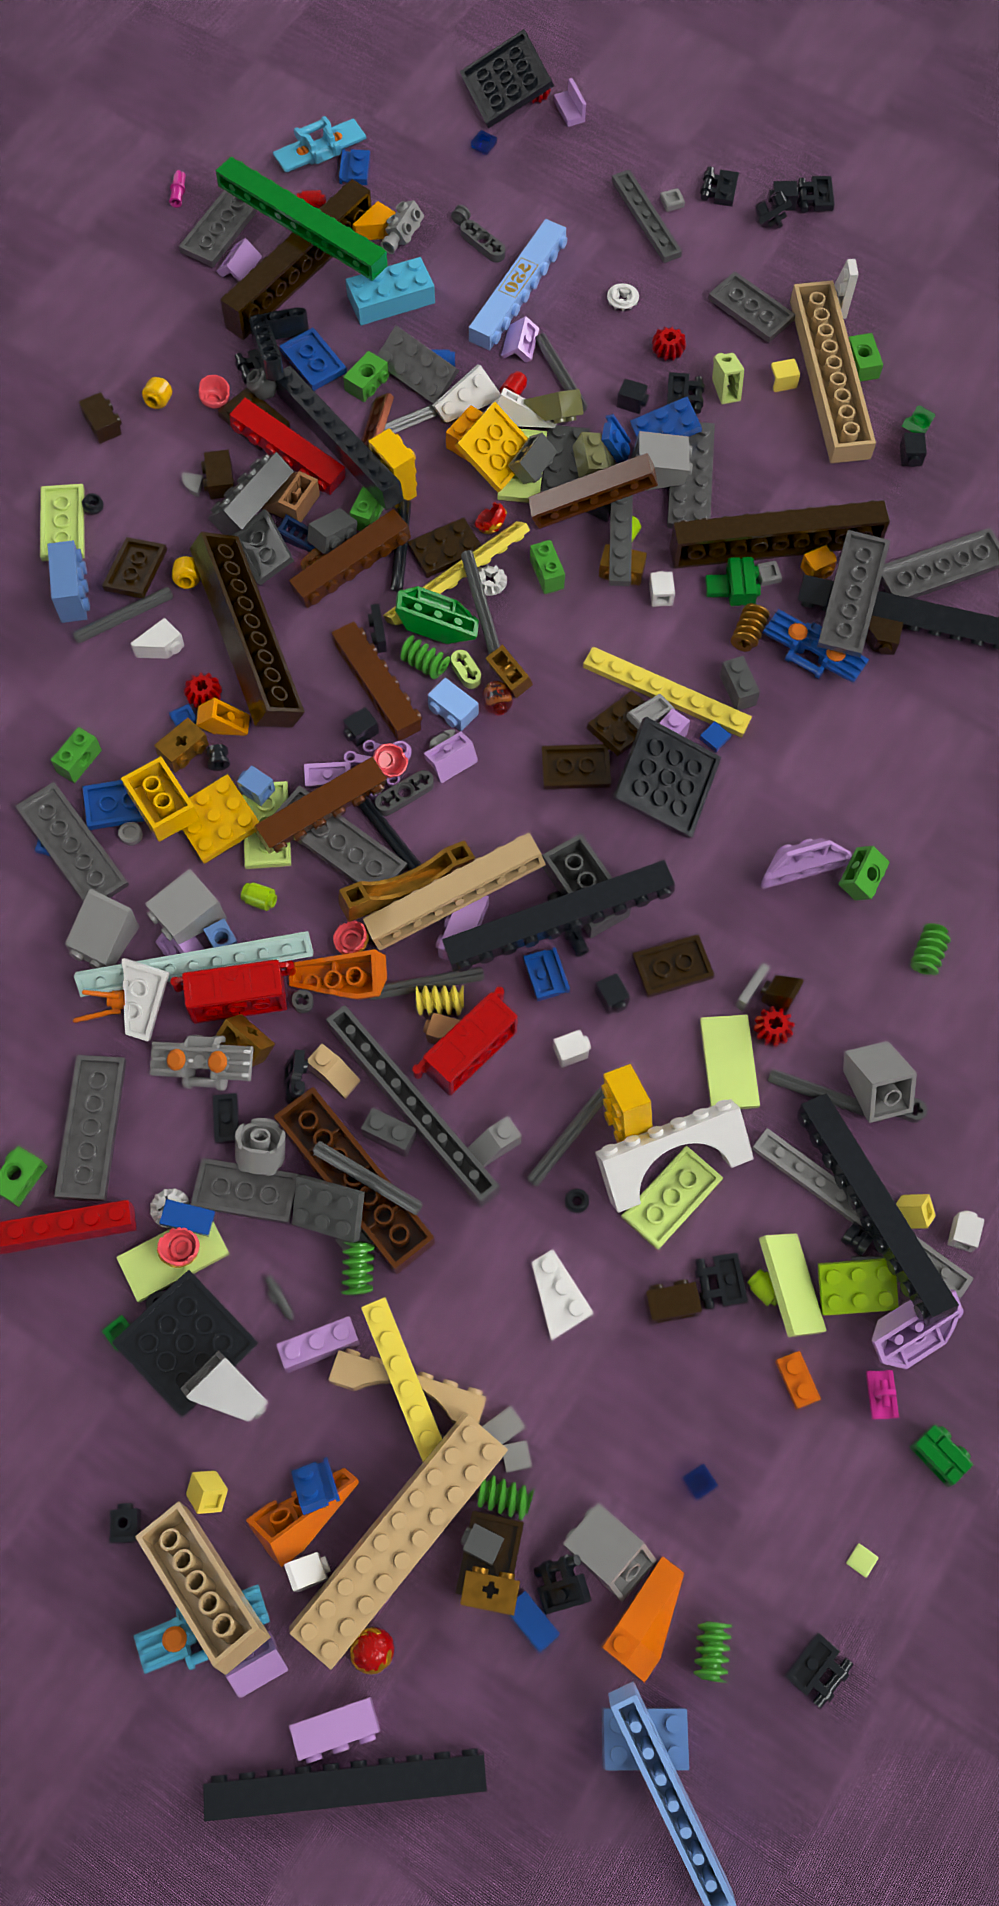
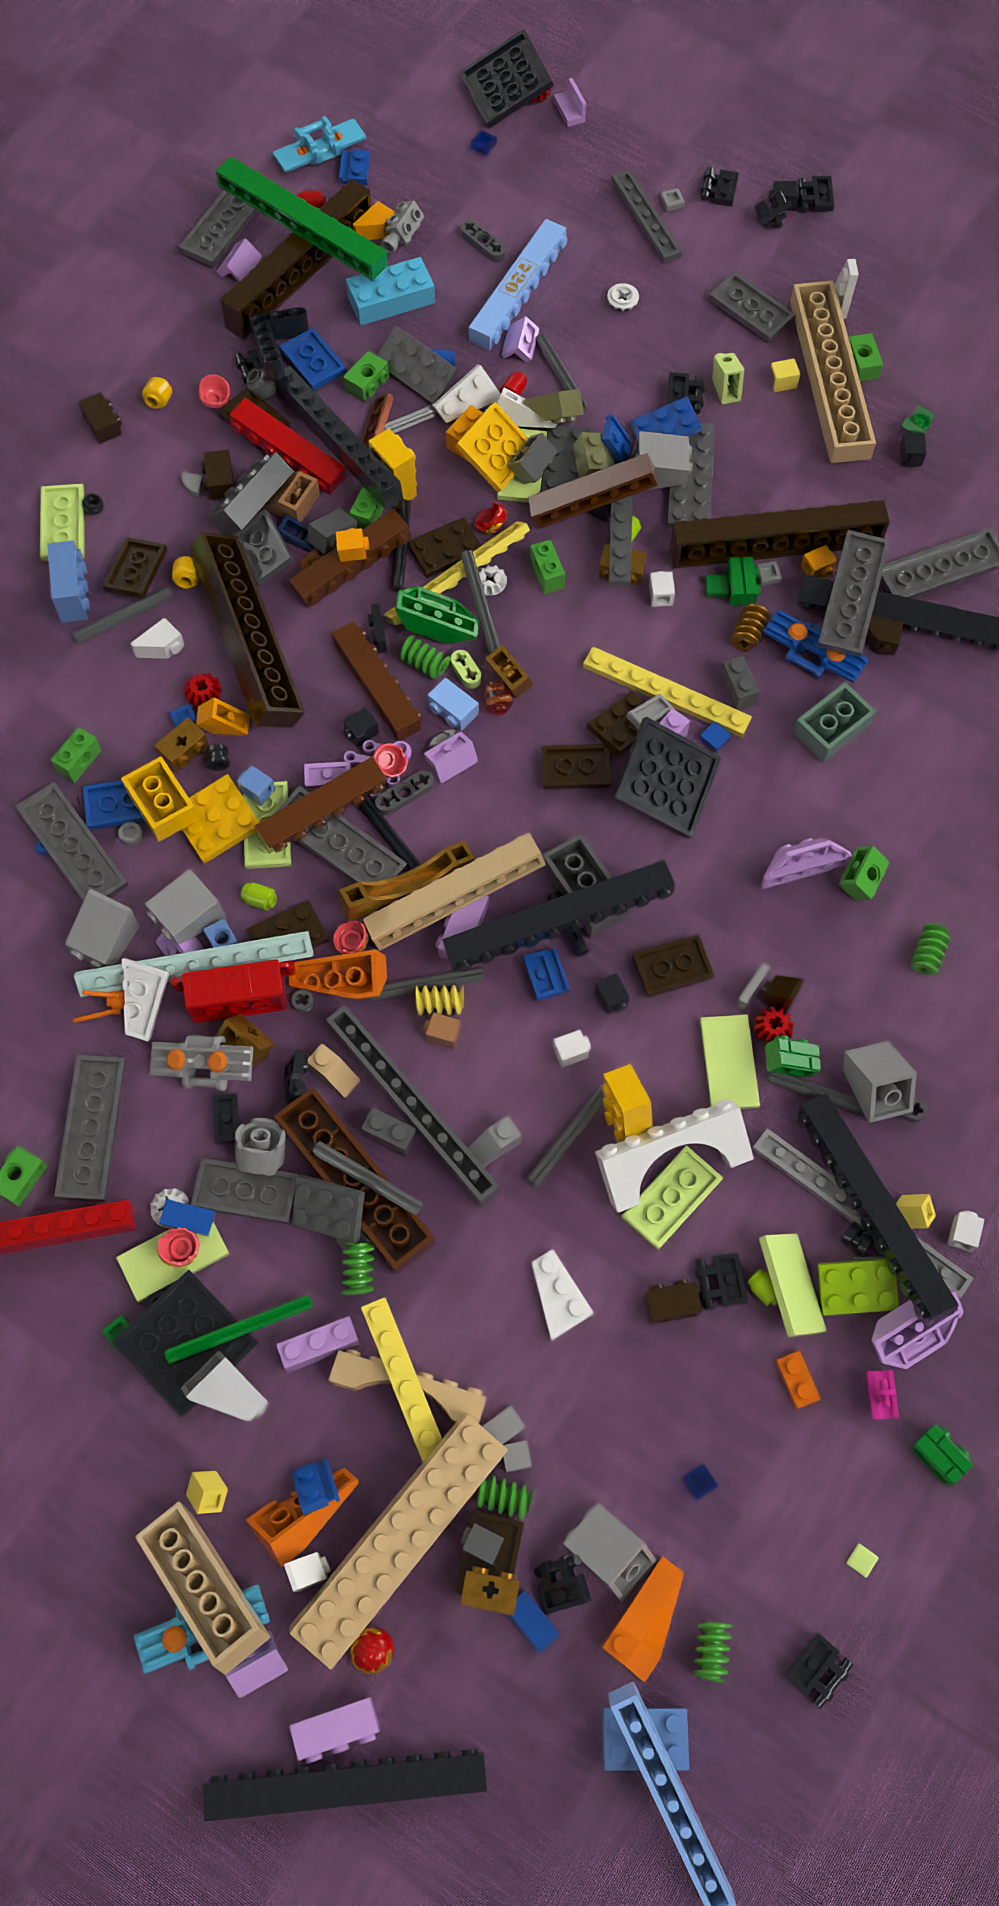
black brick [109,1503,141,1545] -> none
dark pink axle [169,170,186,208] -> none
dark grey piece [265,1275,294,1321] -> none
red container [412,987,518,1096] -> none
dark grey bush [451,205,471,226] -> none
black plate [565,1188,589,1214] -> none
black brick [617,378,650,414] -> none
red gear [652,326,686,361] -> none
none -> green axle [164,1295,313,1364]
none -> dark brown plate [245,900,329,962]
none -> light orange brick [336,528,369,562]
none -> green brick [765,1036,821,1078]
none -> sand green brick [793,682,877,762]

